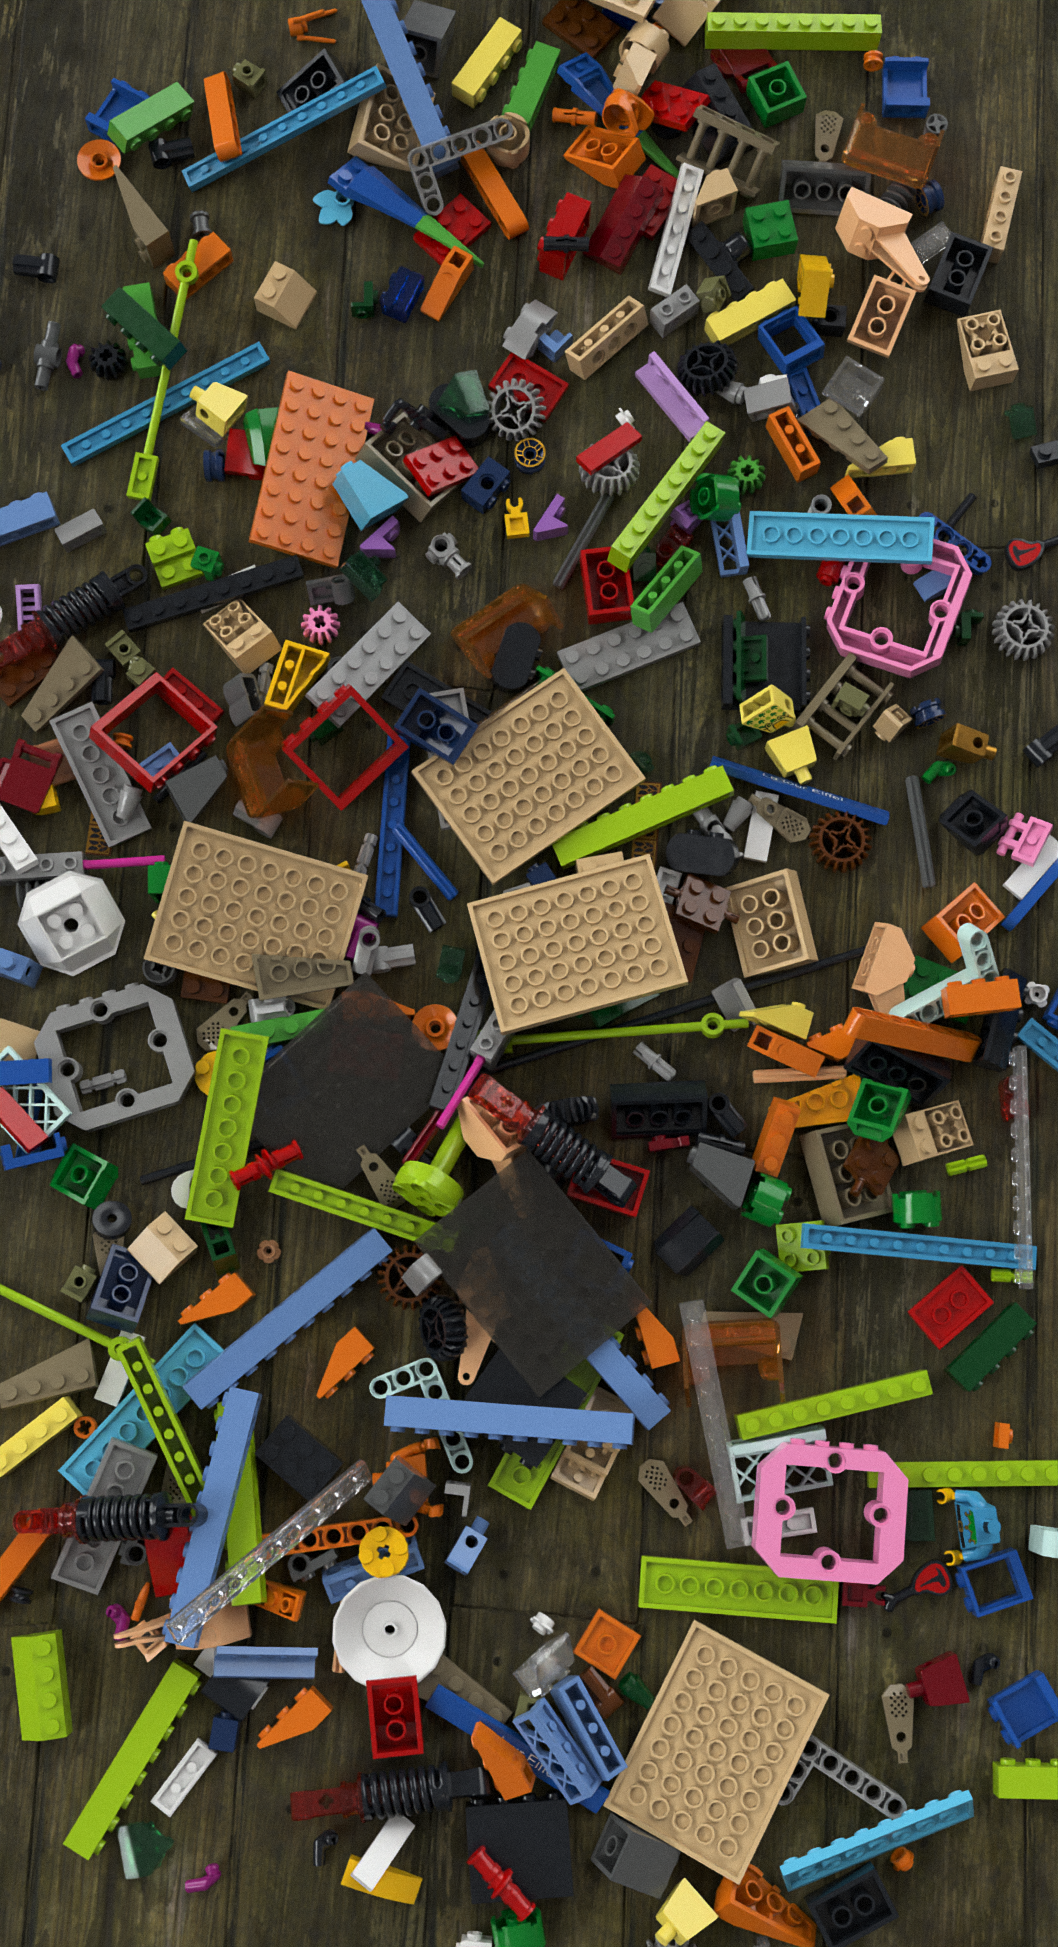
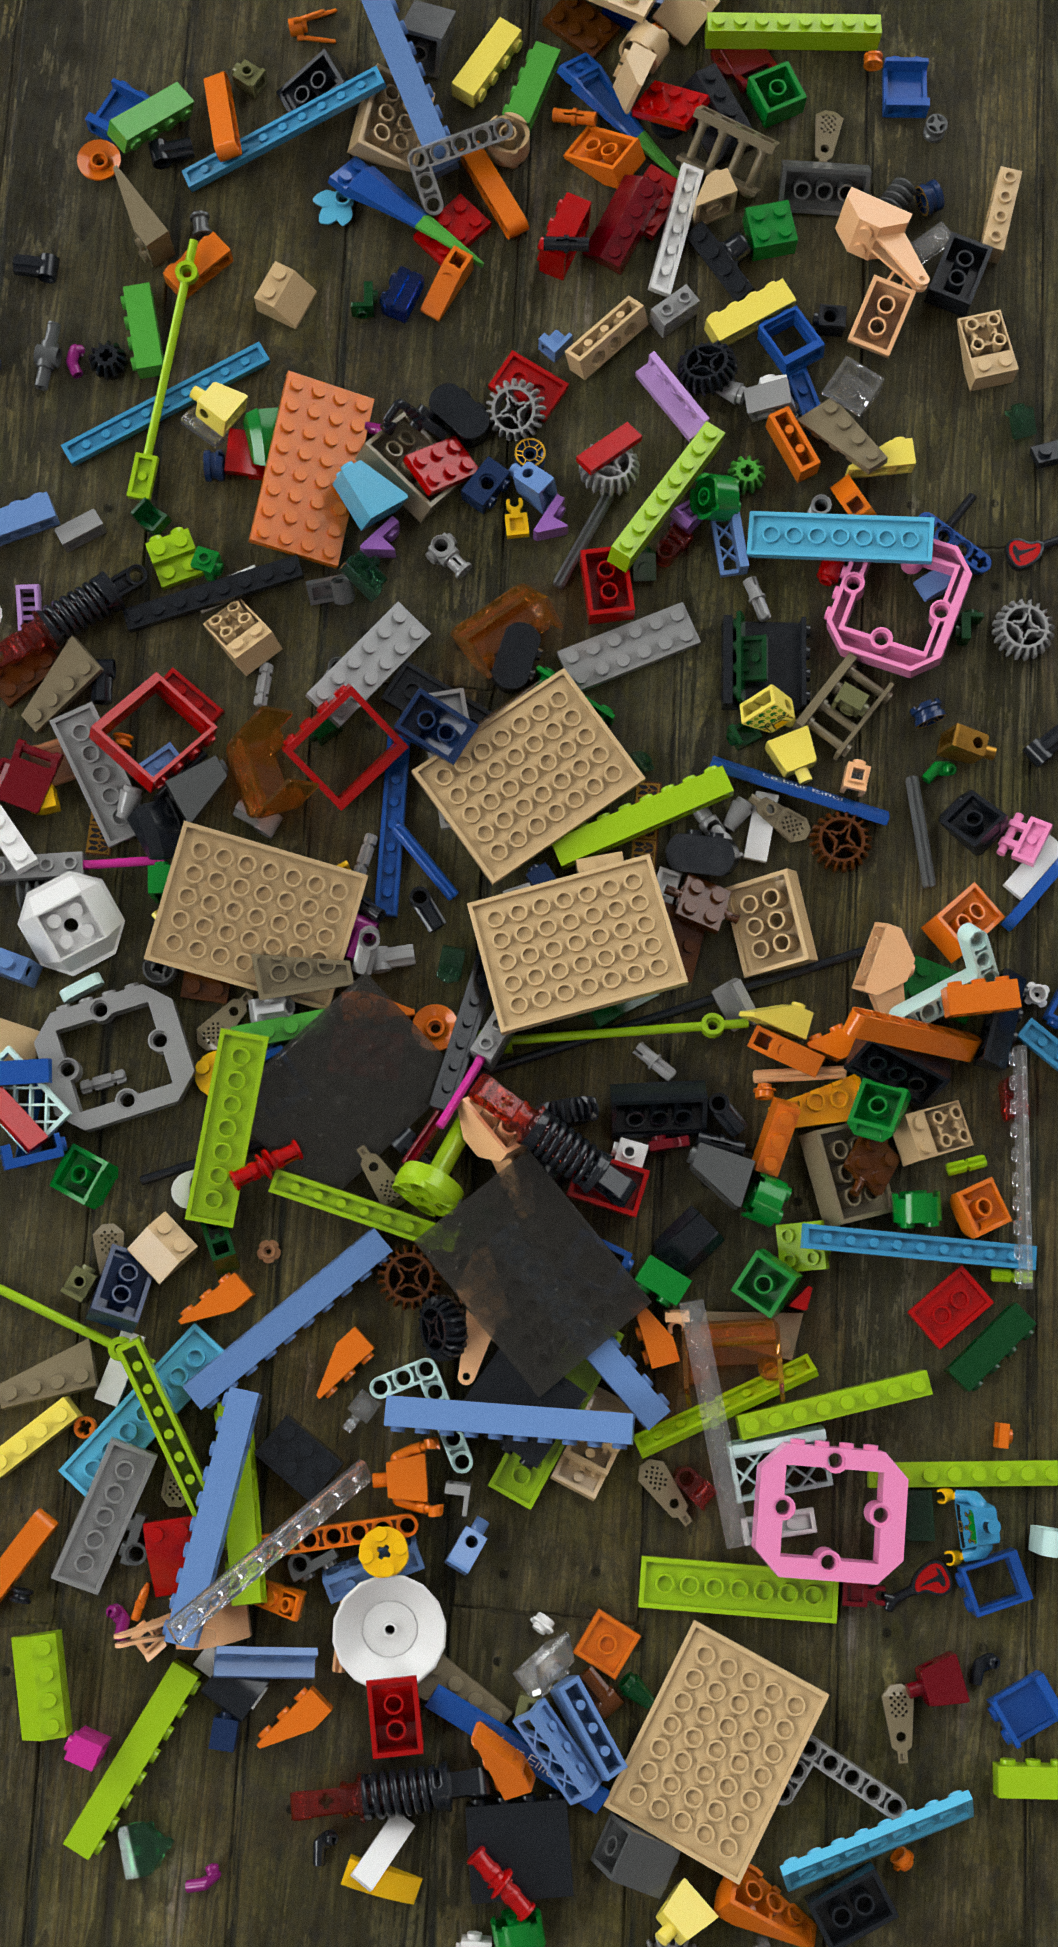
black piece [13,1491,208,1544] -> none
black piece [92,1201,132,1240] -> none
dark green brick [101,287,187,371] -> none
olive brick [105,630,144,671] -> none
olive brick [126,657,157,688] -> none
white tile [150,1737,218,1817] -> none
dark grey brick [223,673,265,727] -> none
yellow wedge [264,639,330,718] -> none
bright pink gear [301,605,340,646] -> none
dark grey slope [363,1455,437,1526] -> none
light grey beam [401,1253,443,1296] -> none
clear green slope [437,369,490,419] -> none
light grey brick [502,300,558,360] -> none
orange helmet [602,88,654,137] -> none
white plate [615,408,635,428] -> none
bright green brick [630,545,703,633] -> none
olive brick [696,275,731,313] -> none
yellow wedge [797,254,835,318] -> none
clear orange windscreen [841,103,945,189] -> none
tan slope [873,704,913,742] -> none
none -> light aqua beam [59,972,105,1004]
none -> dark pink brick [64,1725,112,1772]
none -> black slope [127,797,183,860]
none -> clear plate [342,1389,381,1433]
none -> medium blue torso [509,461,557,515]
none -> white brick [611,1137,649,1168]
none -> green brick [632,1255,692,1308]
none -> lime plate [634,1354,819,1459]
none -> light nougat tile [663,1309,690,1334]
none -> orange plate [753,1083,777,1100]
none -> red slope [786,1286,813,1311]
none -> light nougat window [840,759,871,798]
none -> orange slope [950,1177,1013,1239]

